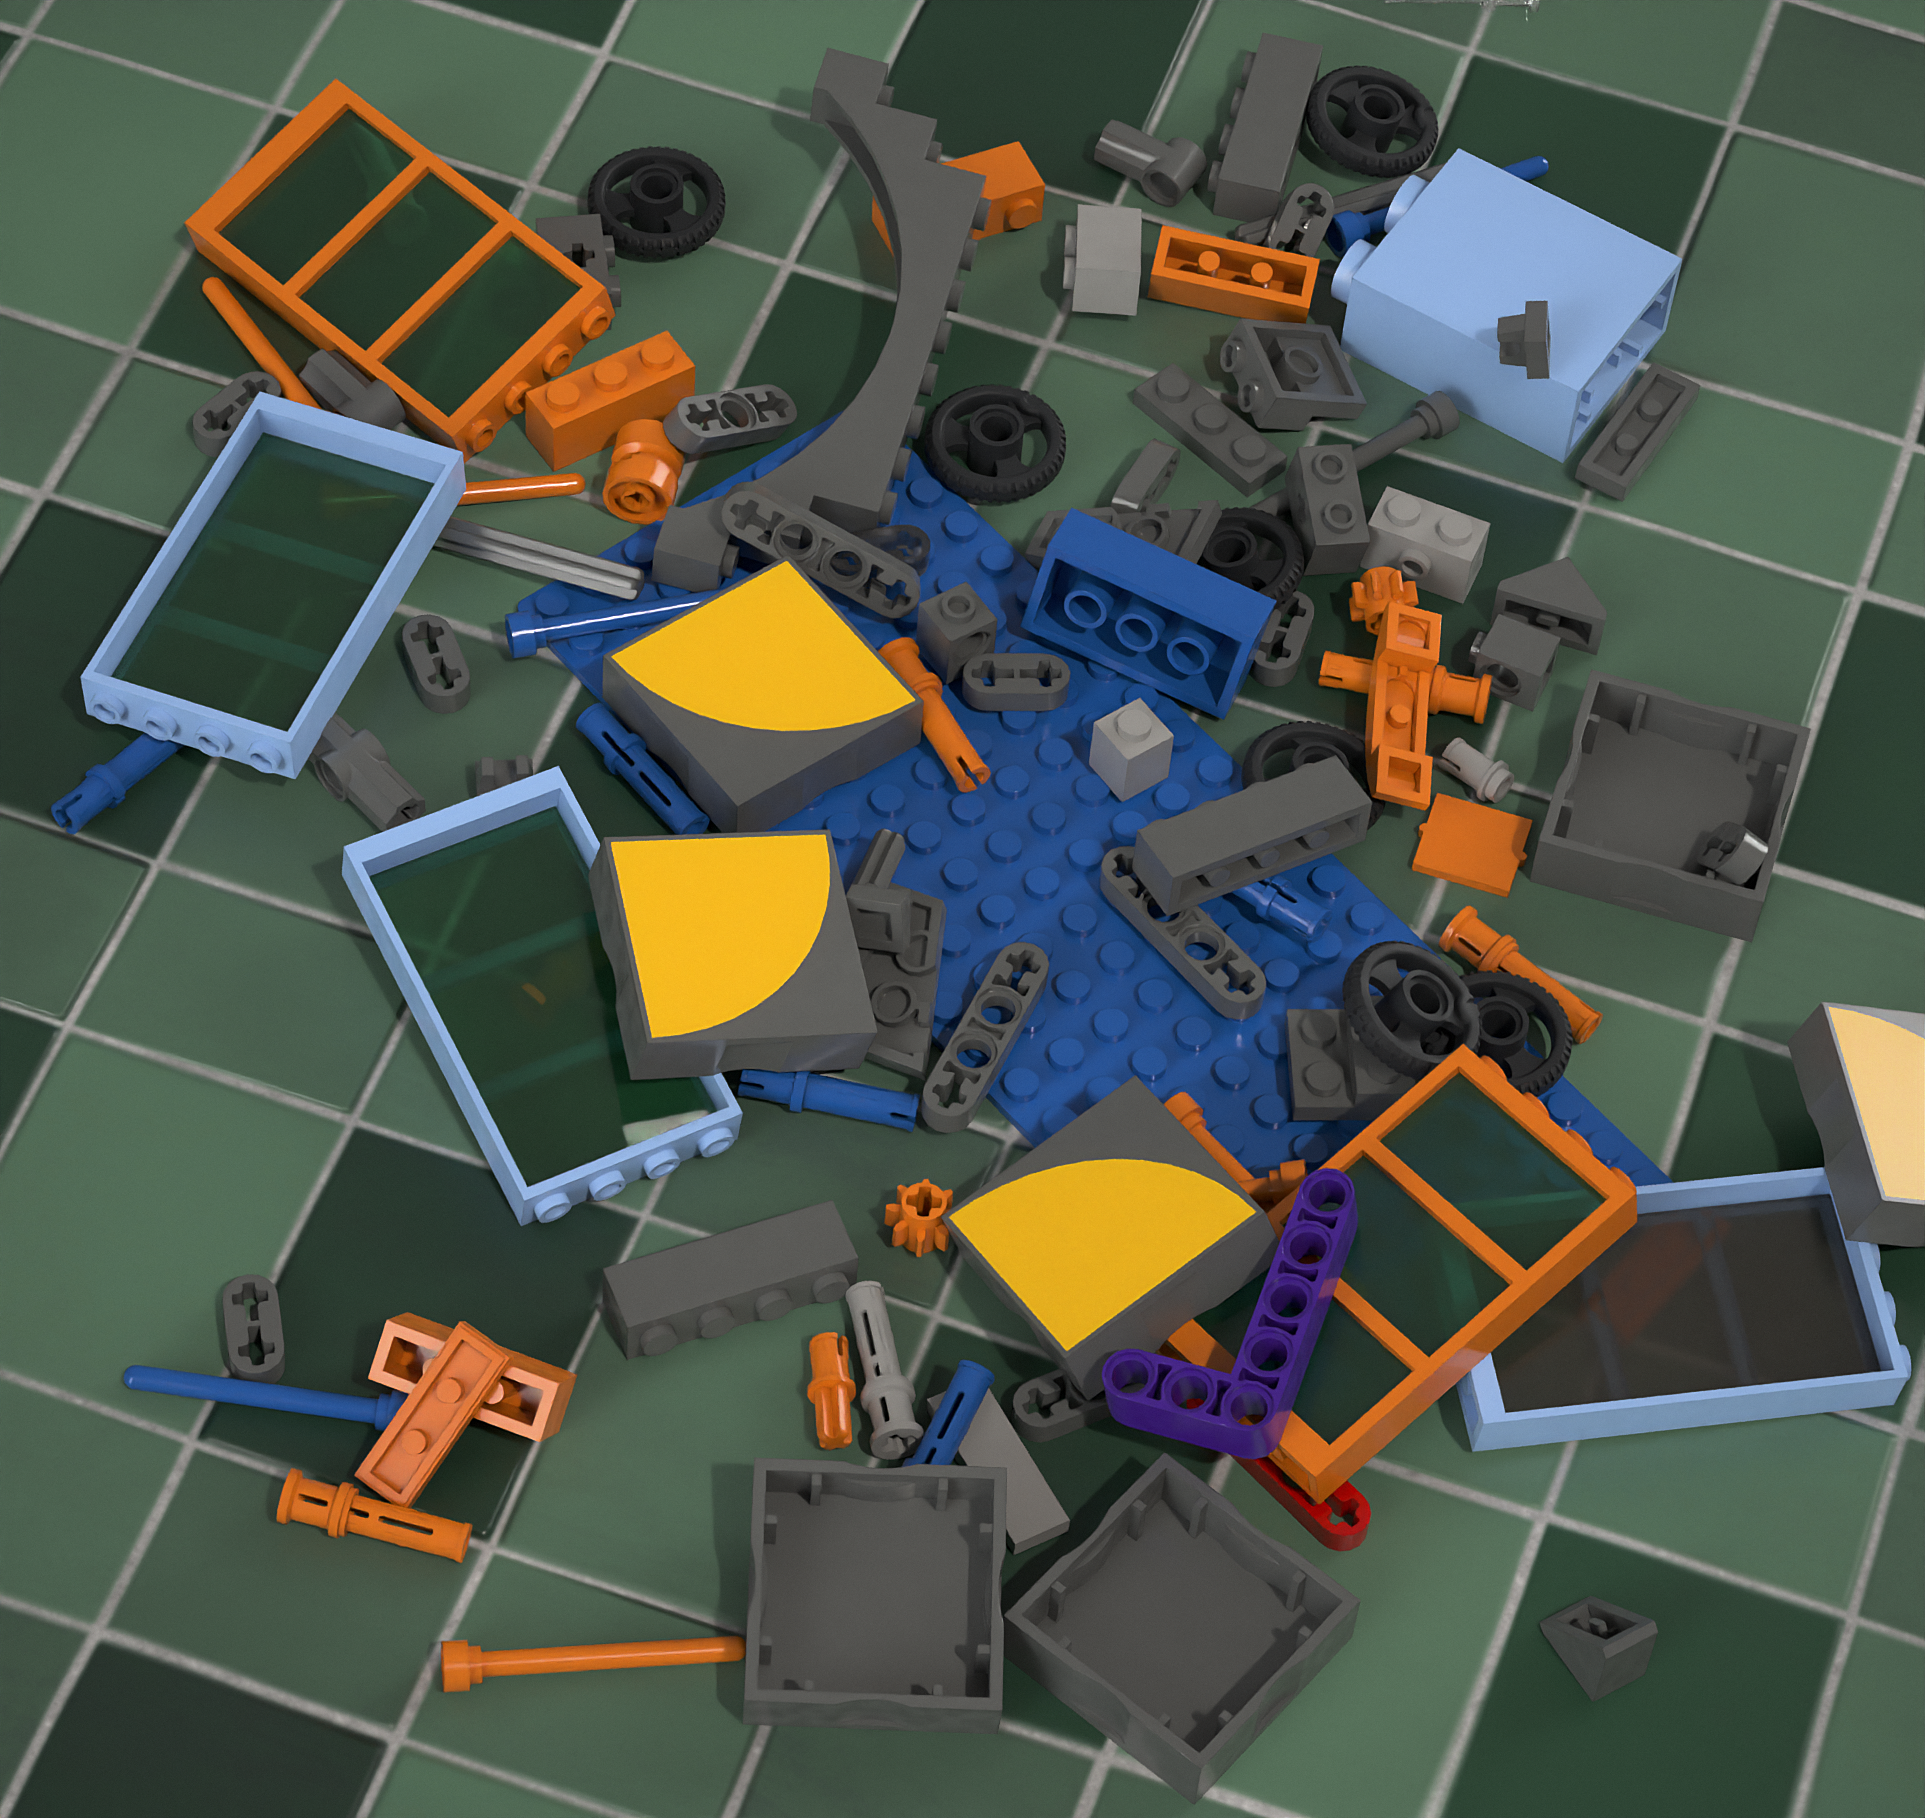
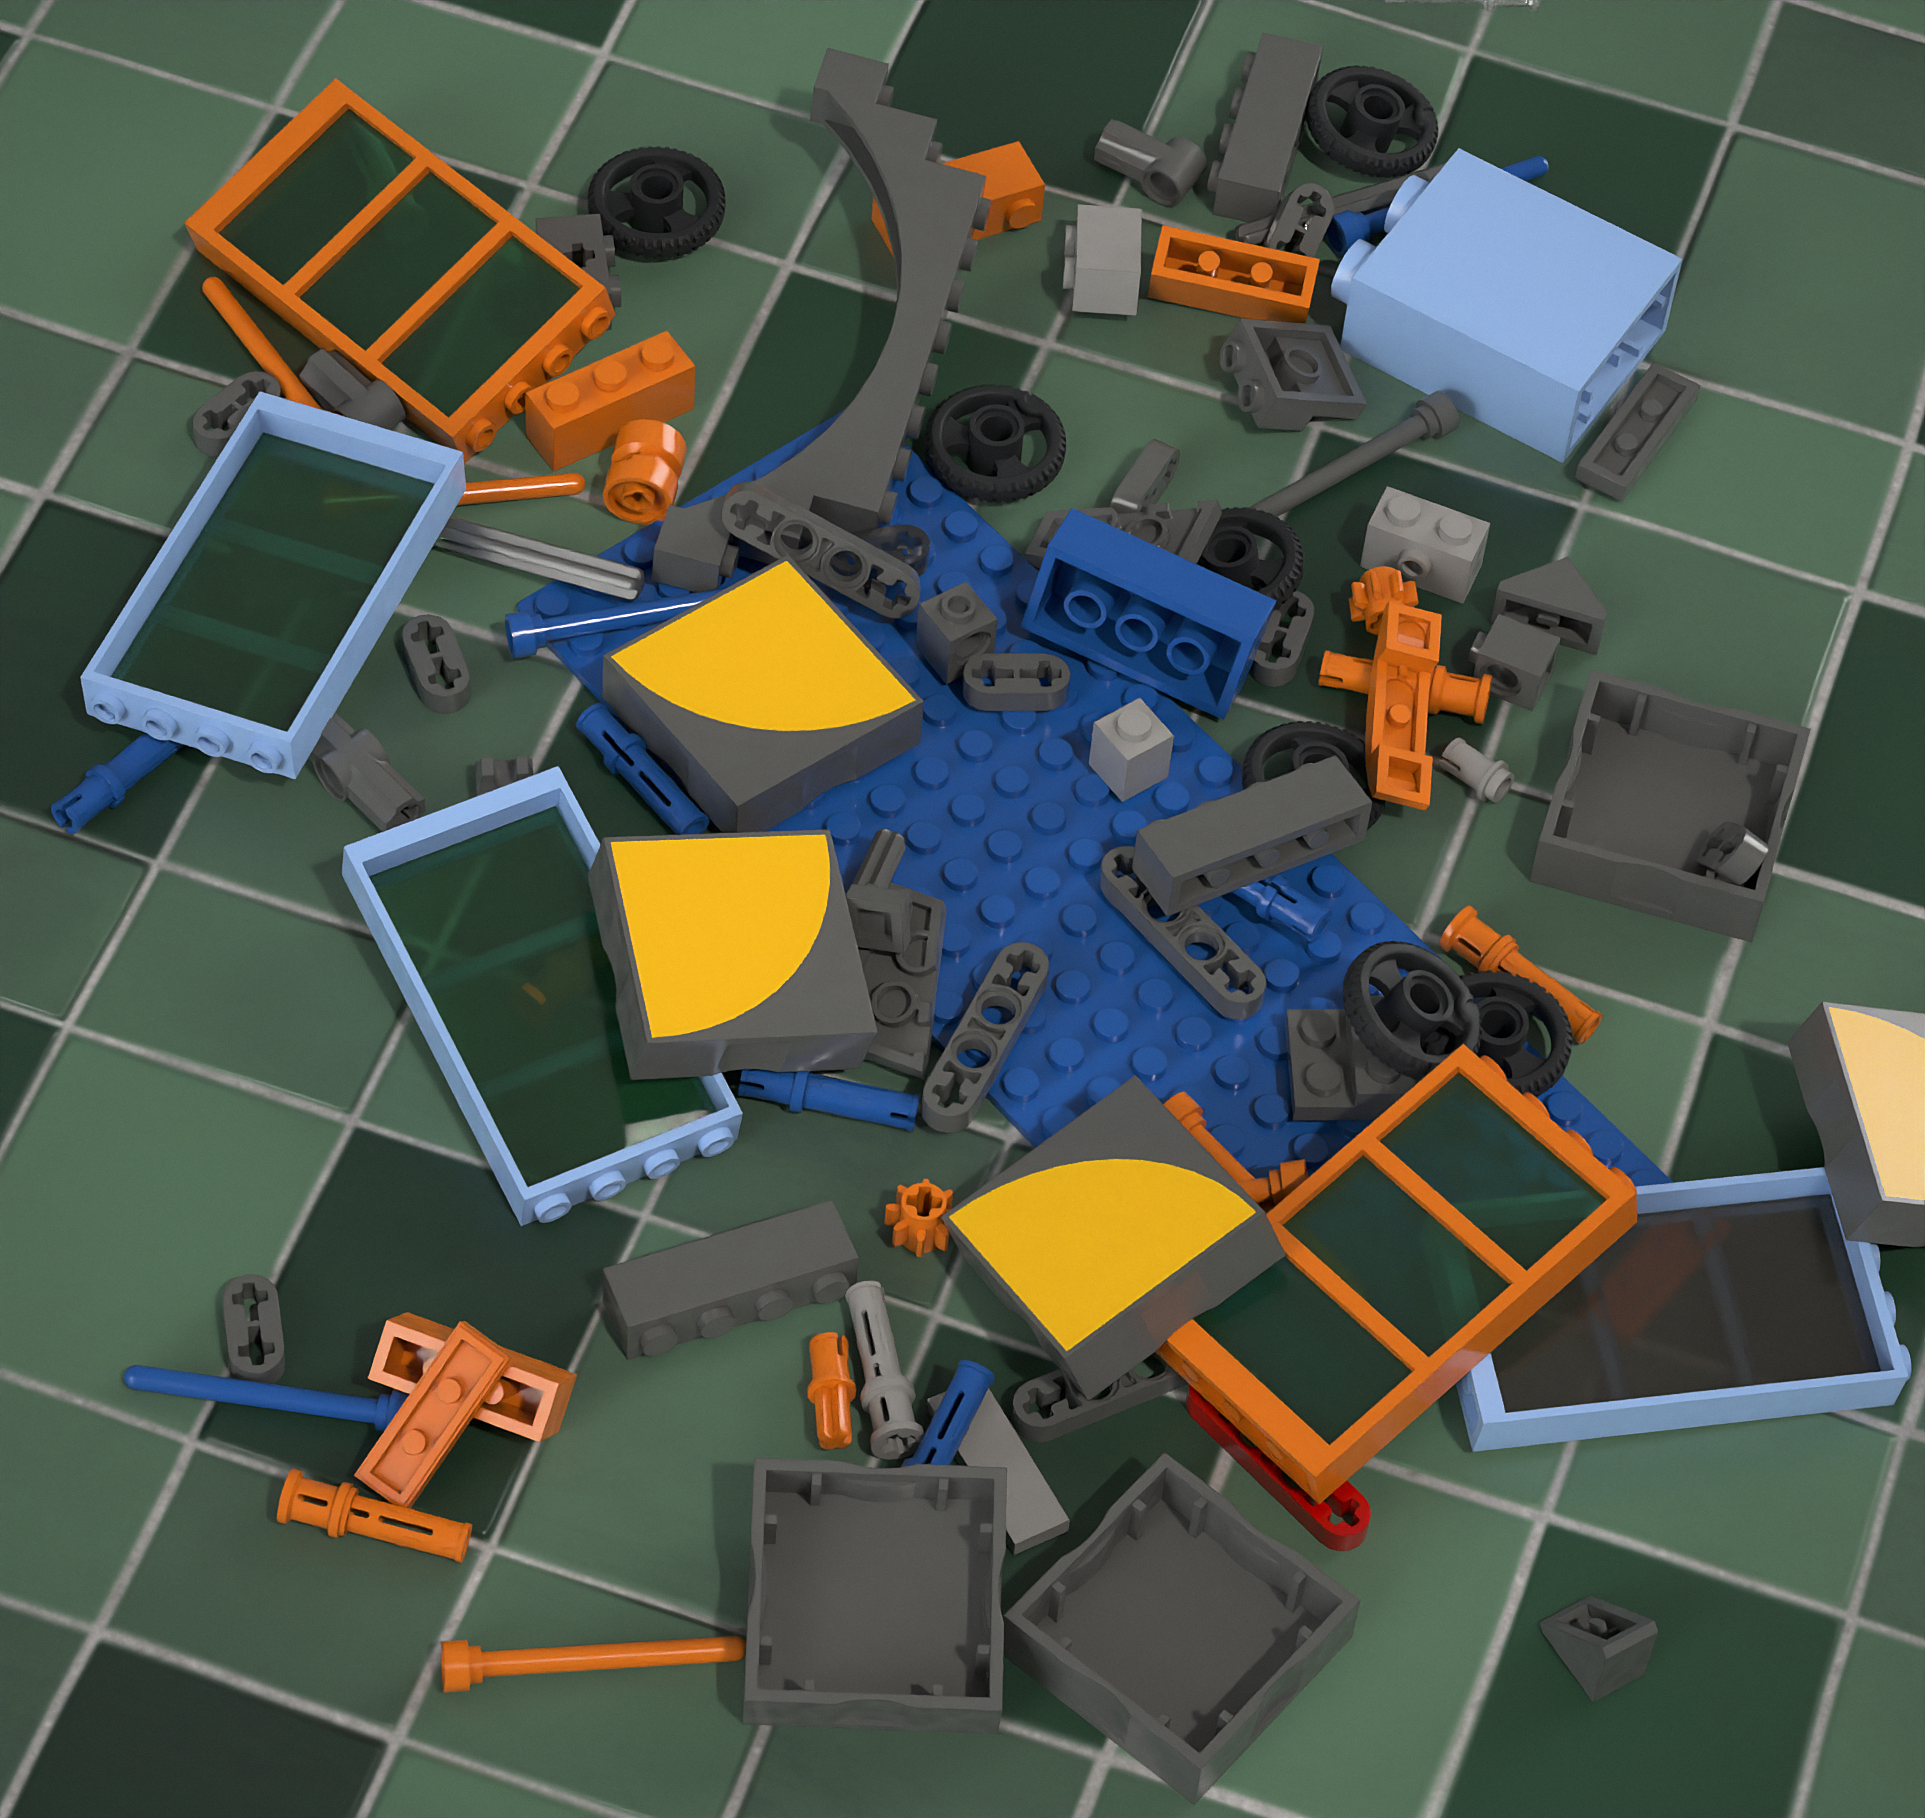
dark grey beam [663,384,797,454] -> none
orange pin [878,637,991,792] -> none
dark purple beam [1102,1168,1358,1459] -> none
dark grey plate [1133,363,1288,498] -> none
dark grey brick [1285,444,1370,576] -> none
orange piece [1411,793,1533,898] -> none
dark grey tile [1497,301,1551,379] -> none

